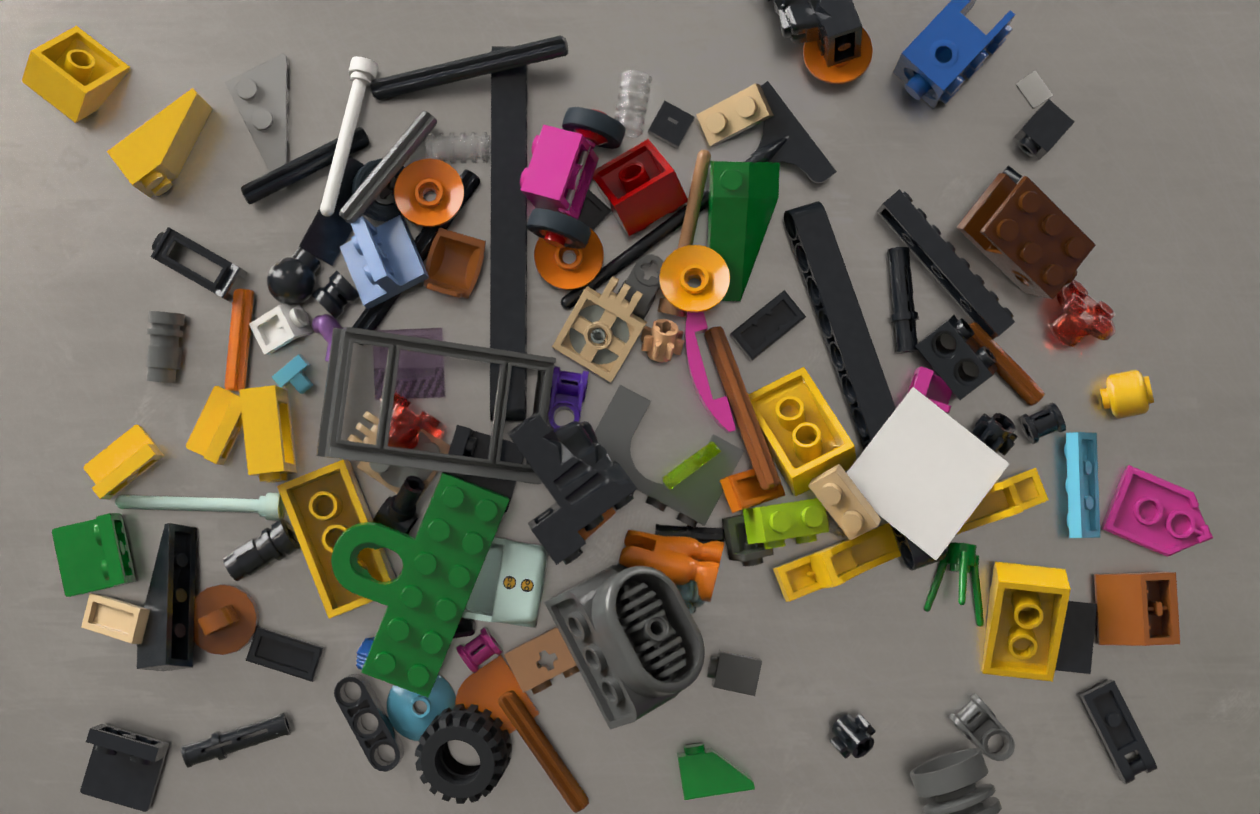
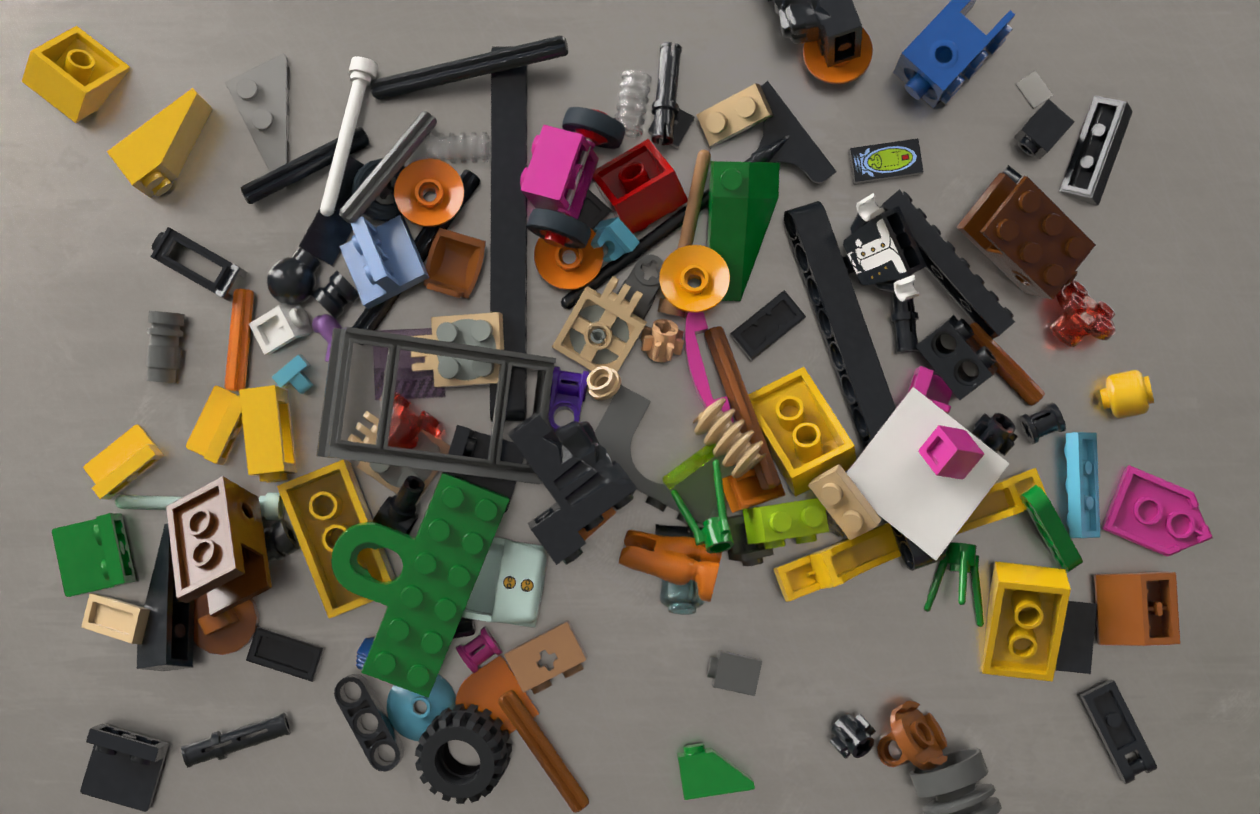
dark grey brick [544,564,705,729] -> none
dark grey piece [948,693,1015,761] -> none
none -> reddish brown torso [166,476,272,617]
none -> piece [411,312,504,388]
none -> tan plate [587,366,621,400]
none -> medium azure tile [591,217,640,262]
none -> black pin [651,42,682,146]
none -> green plant [671,459,734,553]
none -> tan piece [693,398,767,478]
none -> torso [842,193,927,302]
none -> tile [849,138,924,184]
none -> dark orange tile [877,701,948,771]
none -> dark pink panel [918,425,984,479]
none -> green beam [1020,485,1083,573]
none -> black slope [1060,96,1133,205]

